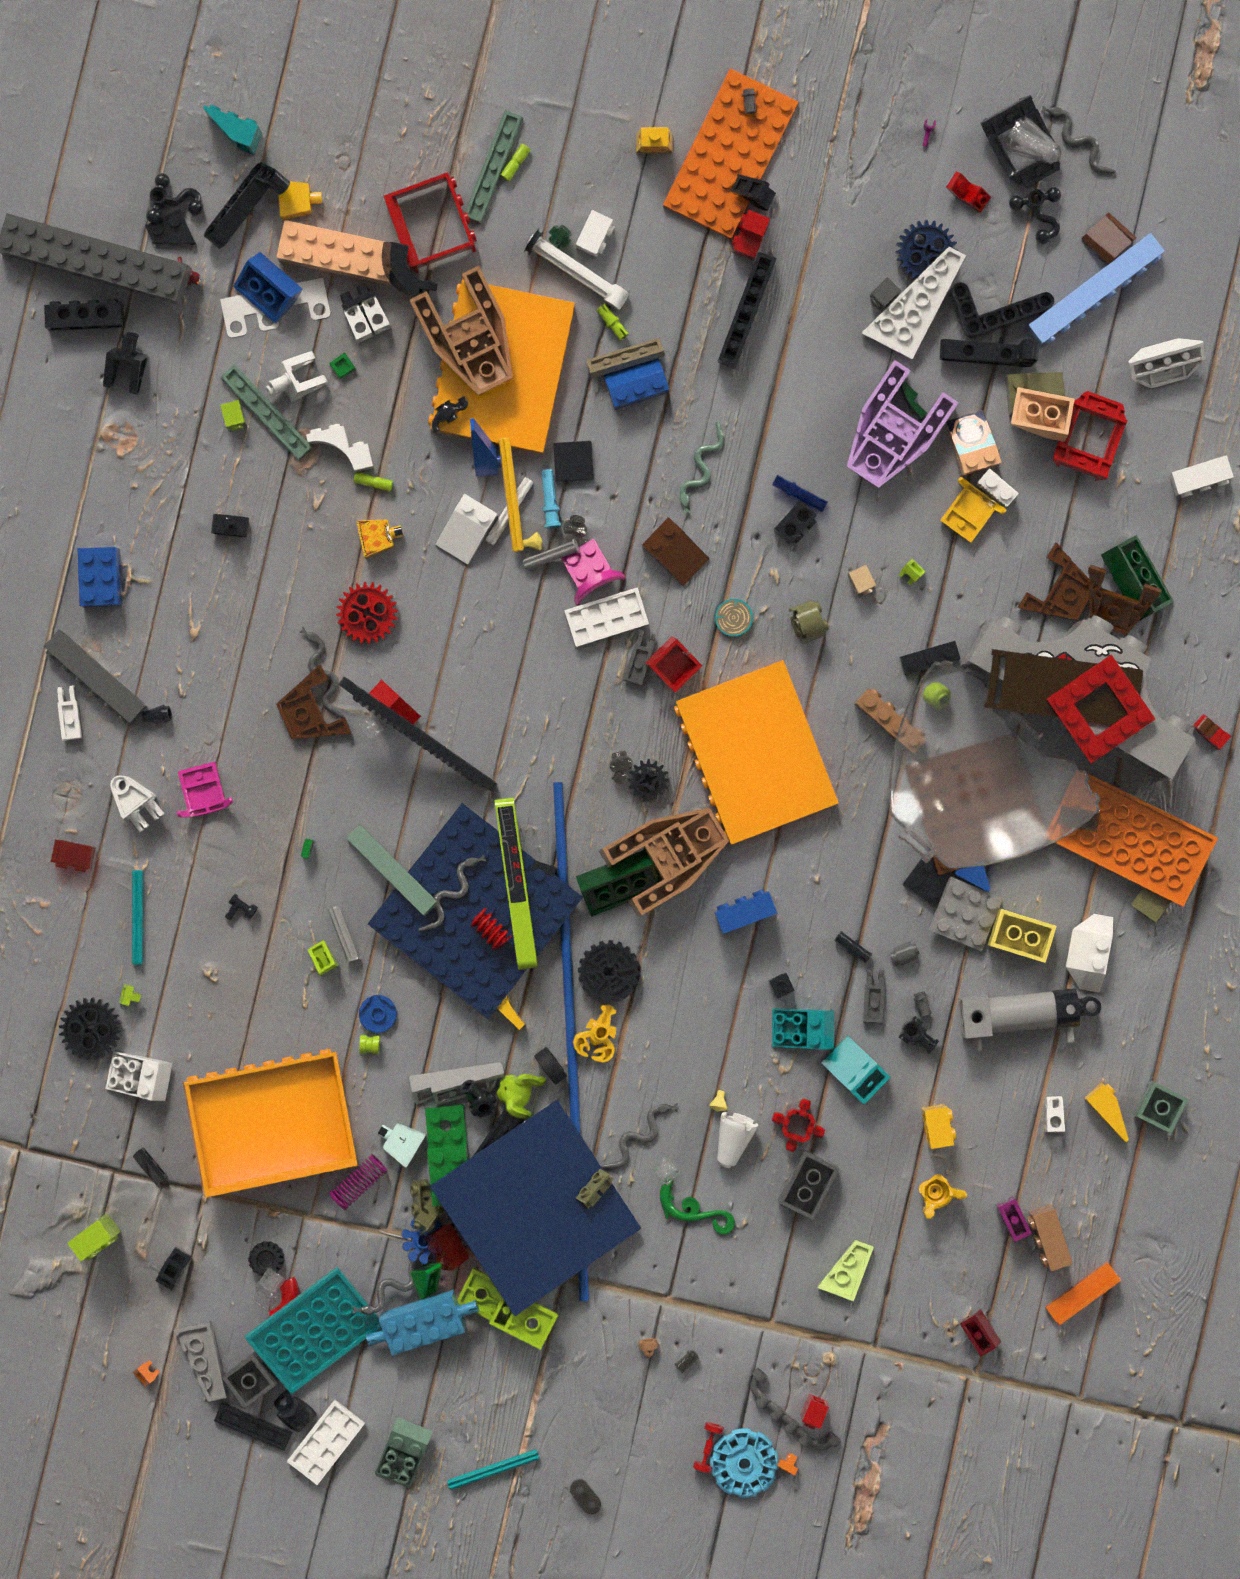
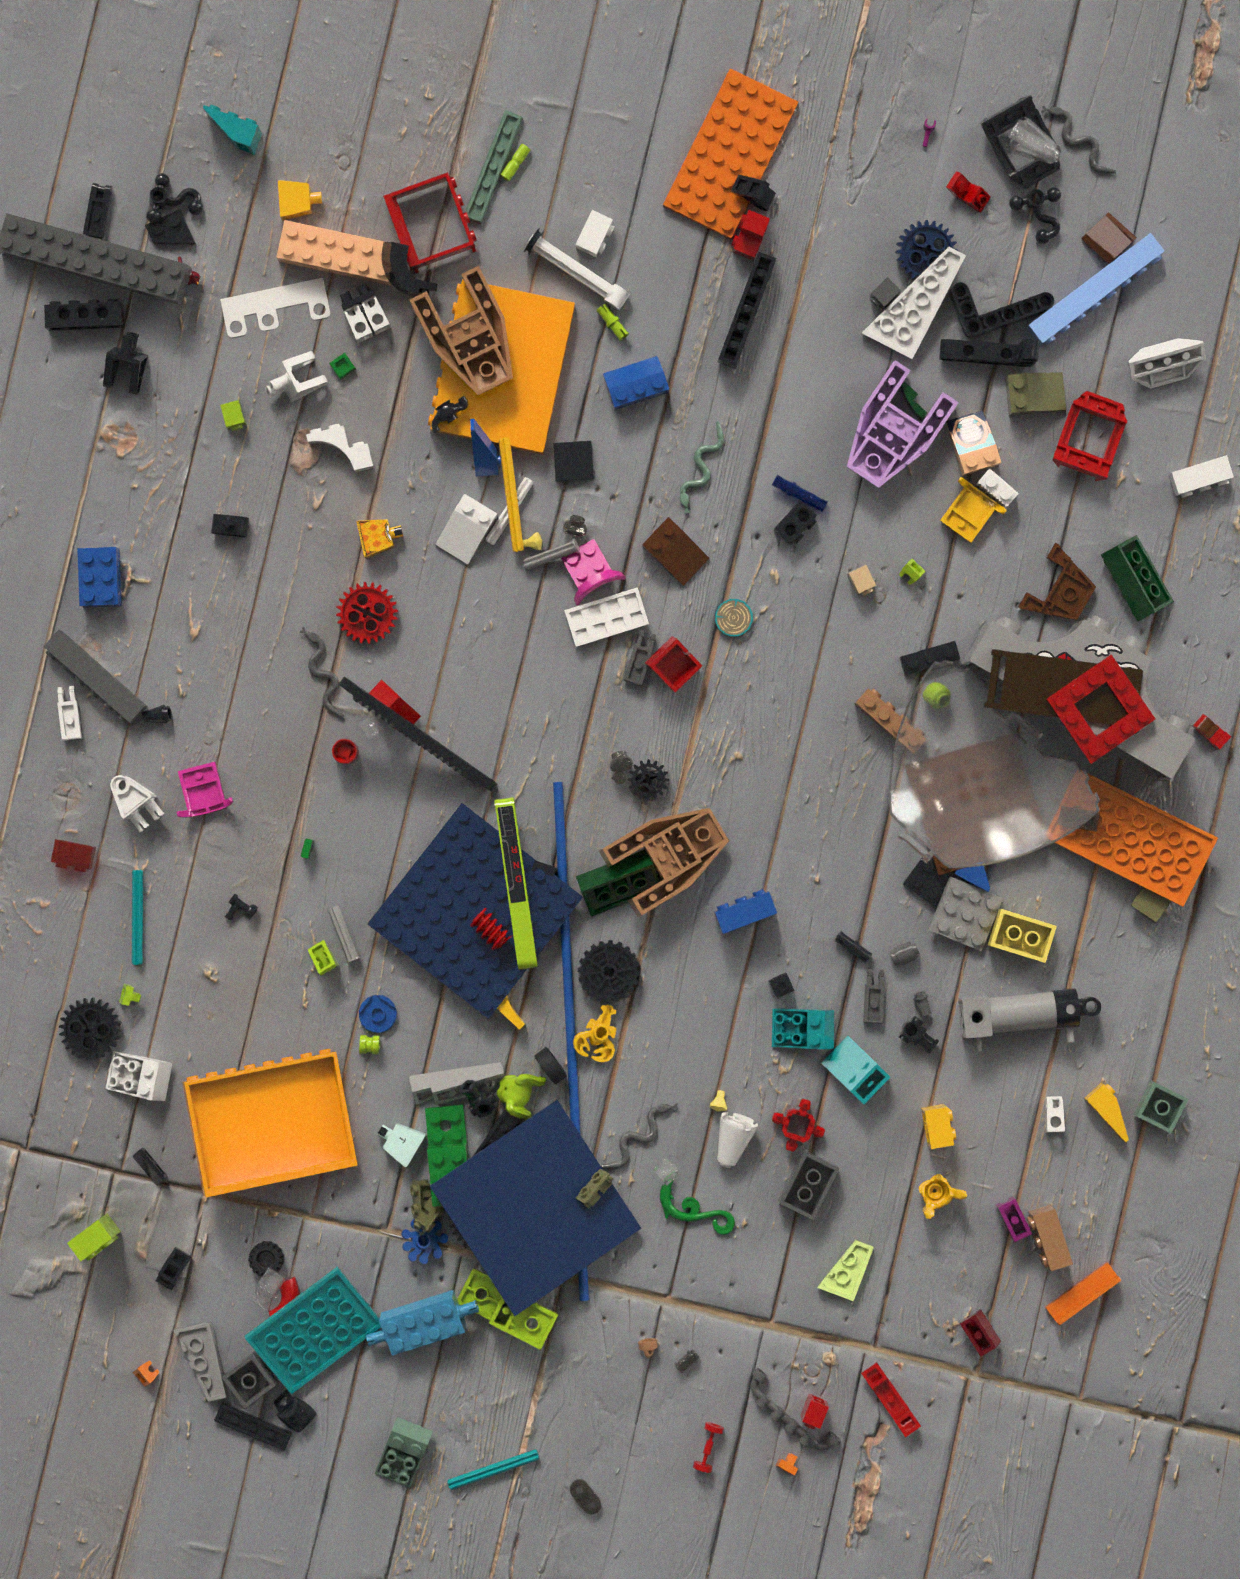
black beam [204,162,290,249] -> none
sand green tile [221,364,313,461] -> none
blue slope [233,252,303,324] -> none
reddish brown wing [276,664,352,739] -> none
white plate [287,1400,365,1485] -> none
magenta piece [329,1154,387,1210] -> none
sand green tile [347,824,438,916] -> none
lime piece [353,472,393,492] -> none
dark grey animal [353,1257,438,1315] -> none
green slope [410,1263,442,1300] -> none
dark grey animal [418,855,486,932] -> none
clear red brick [425,1225,470,1271] -> none
medium azure pin [541,469,561,529] -> none
clear green gear [548,225,572,249] -> none
dark tan plate [586,338,665,378] -> none
yellow torso [636,127,673,153] -> none
light orange panel [674,660,839,845] -> none
medium azure plate [710,1428,779,1498] -> none
dark grey pin [741,89,757,114] -> none
olive brick [789,600,829,644] -> none
light nougat slope [1011,387,1074,442] -> none
white wedge [1066,914,1113,993] -> none
reddish brown wing [1088,564,1162,636] -> none
none -> black plate [83,183,112,239]
none -> red wheel [332,739,359,764]
none -> red slope [861,1362,921,1437]

